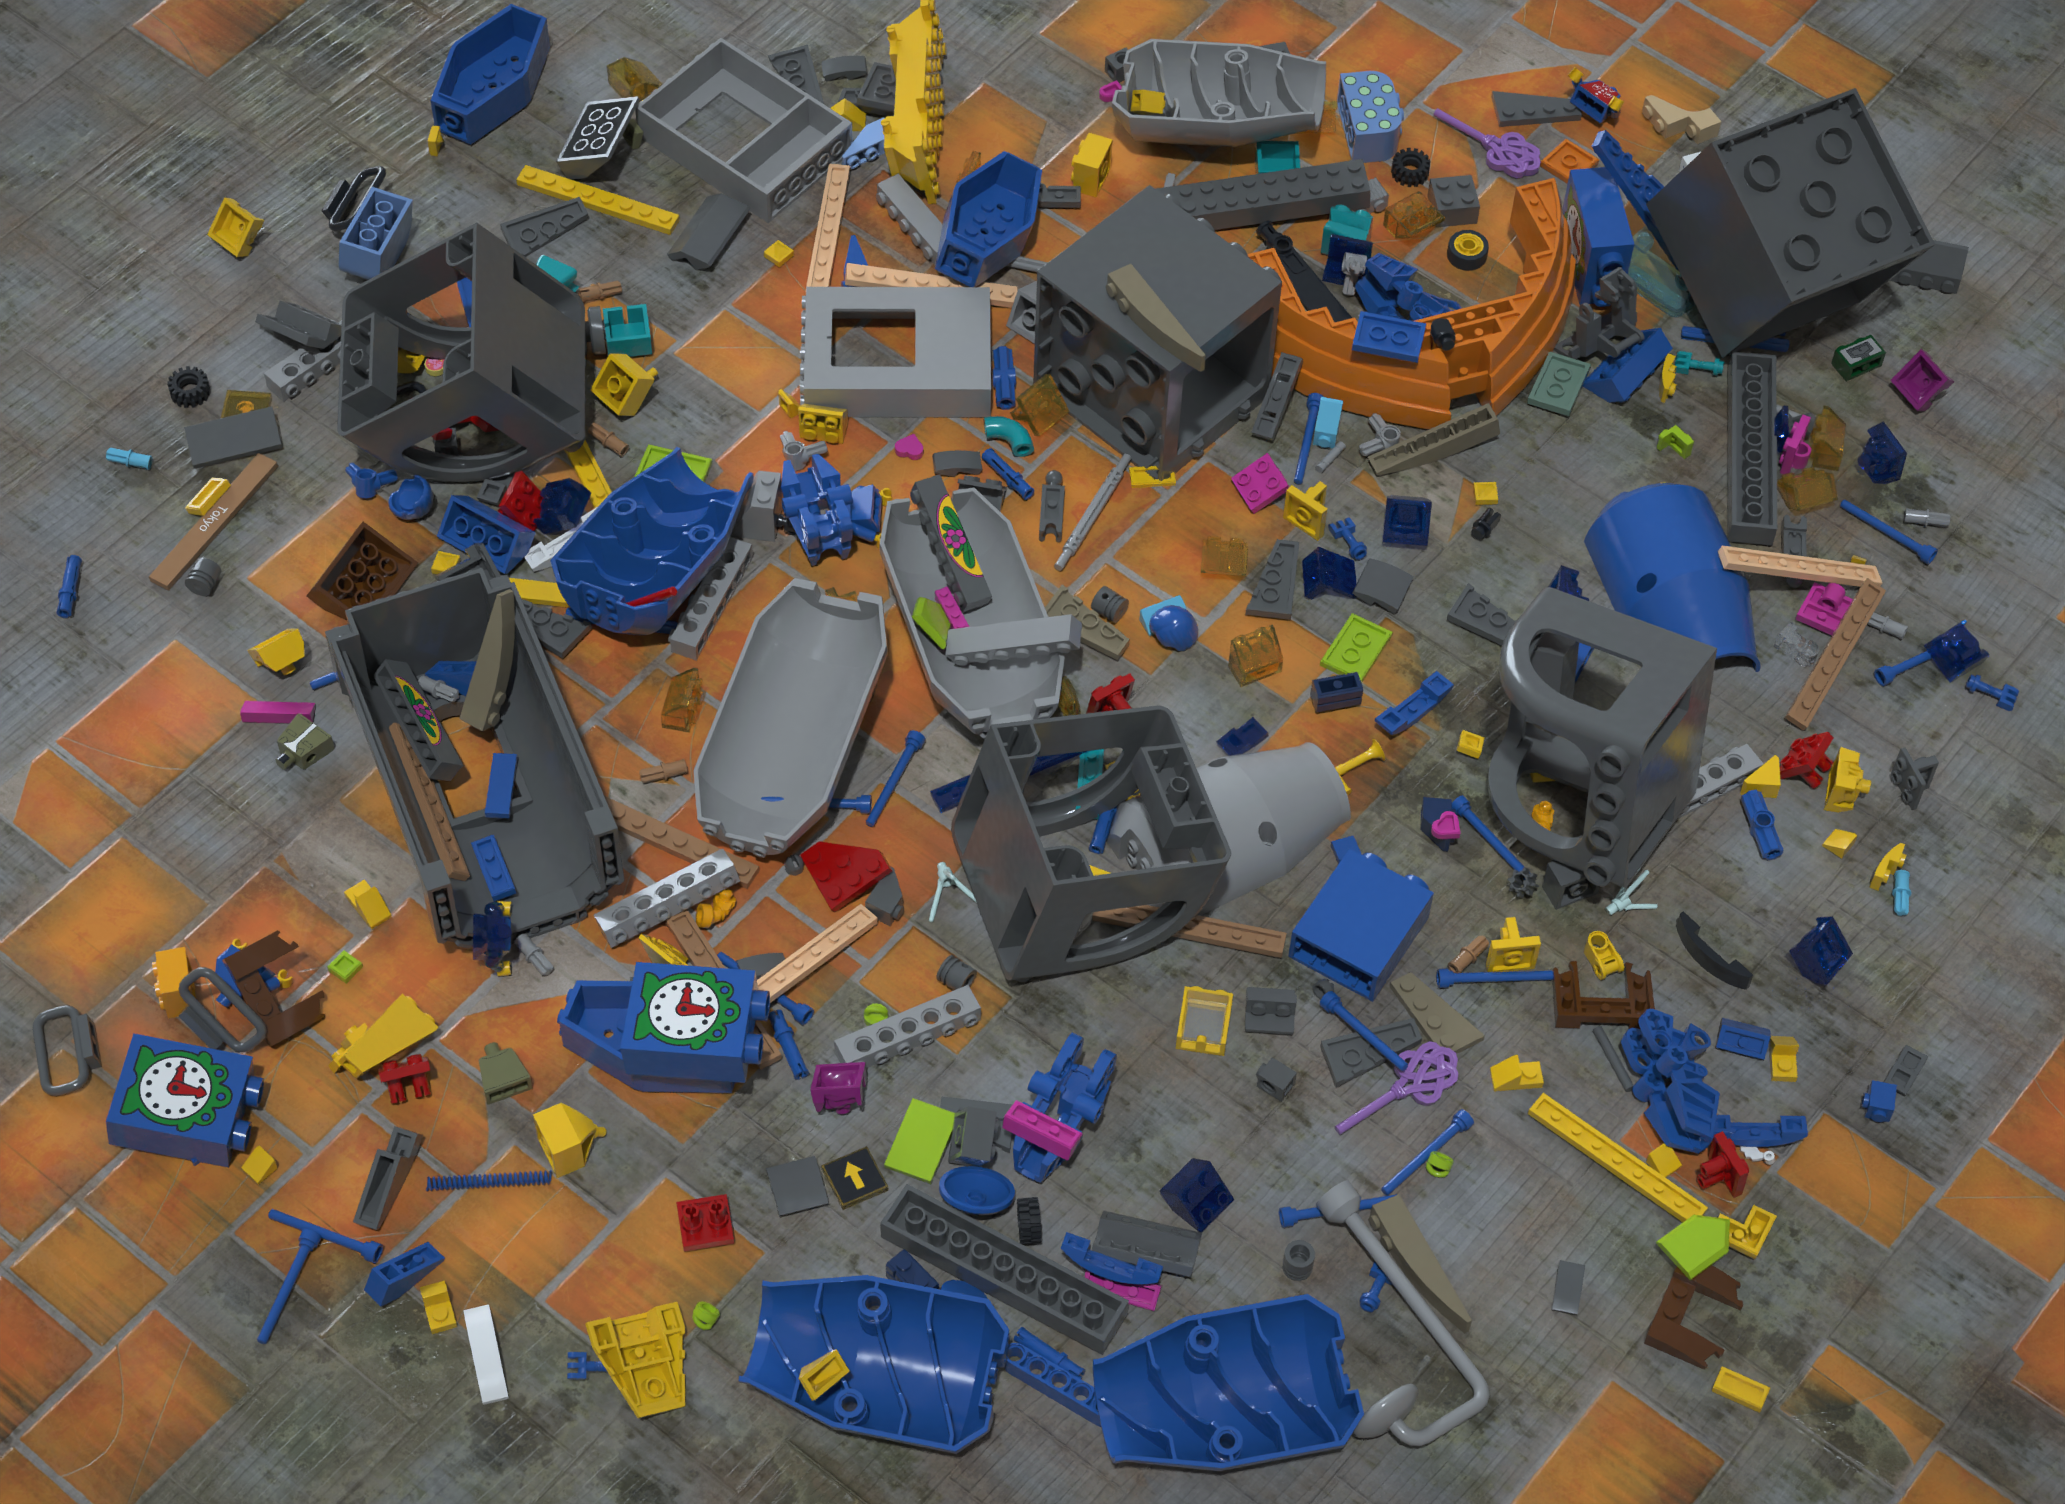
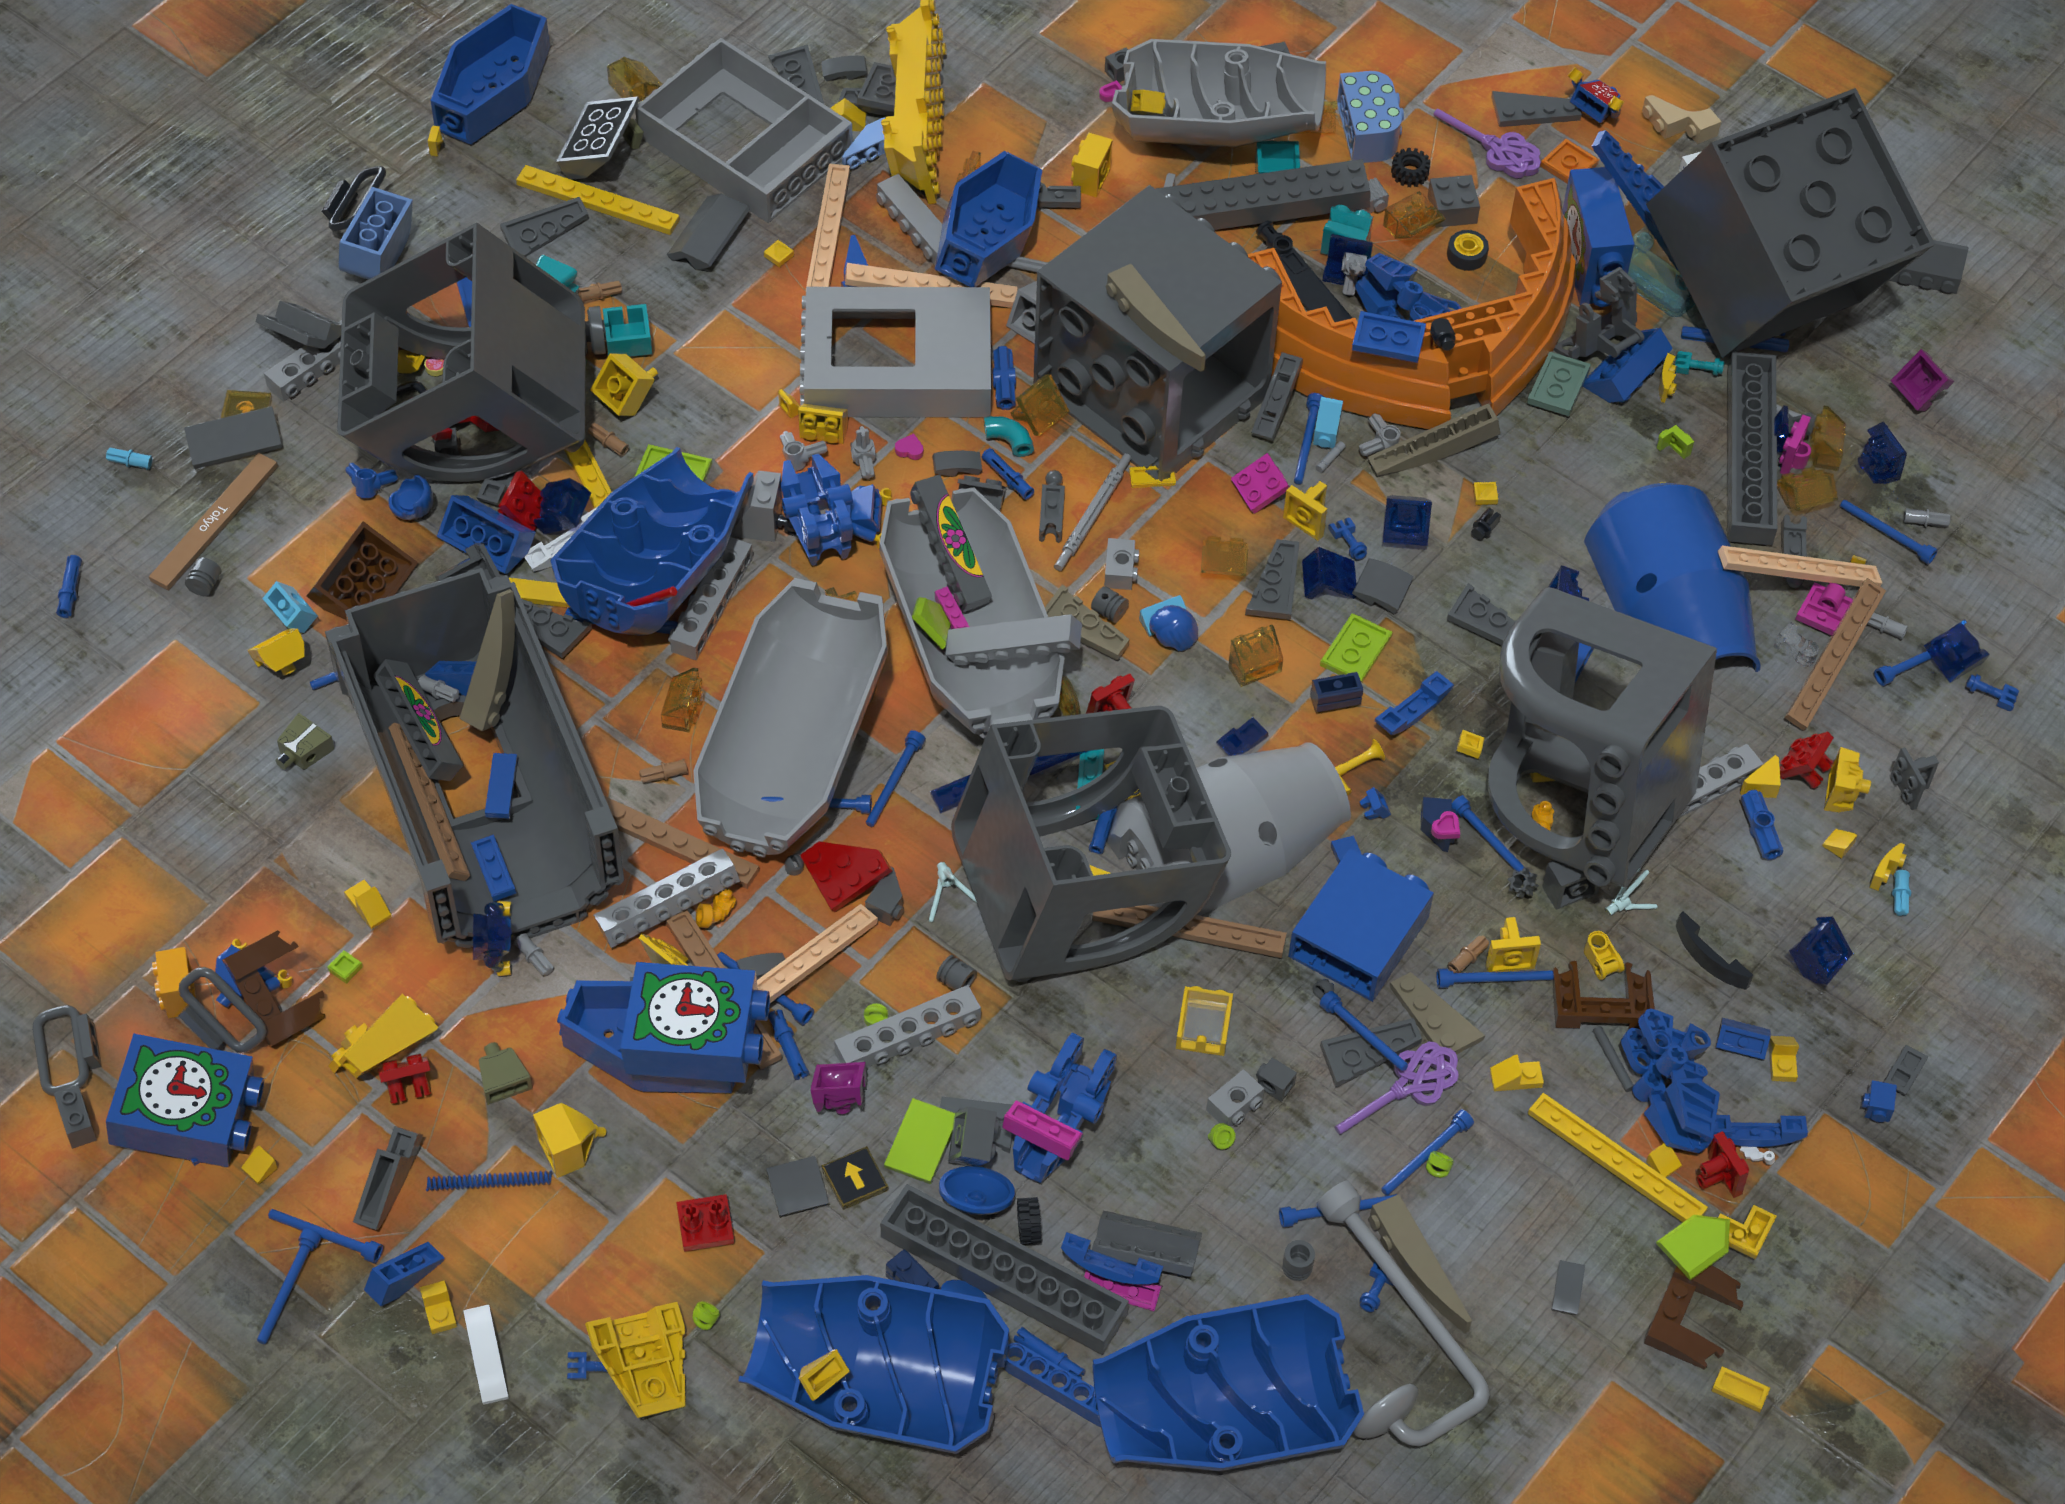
black tyre [168,366,210,408] -> none
yellow tile [185,478,231,516] -> none
yellow brick [207,197,264,257] -> none
dark pink slope [240,701,315,723] -> none
yellow tile [431,551,461,574] -> none
clear blue slope [1160,1158,1235,1233] -> none
dark grey bracket [1245,987,1297,1035] -> none
dark green brick [1831,335,1886,382] -> none
none -> dark grey brick [54,1085,97,1149]
none -> medium azure brick [262,581,318,633]
none -> light grey axle [850,426,876,480]
none -> light grey brick [1104,538,1139,590]
none -> light grey brick [1206,1069,1264,1126]
none -> lime tile [1208,1123,1235,1149]
none -> blue tile [1360,787,1391,820]

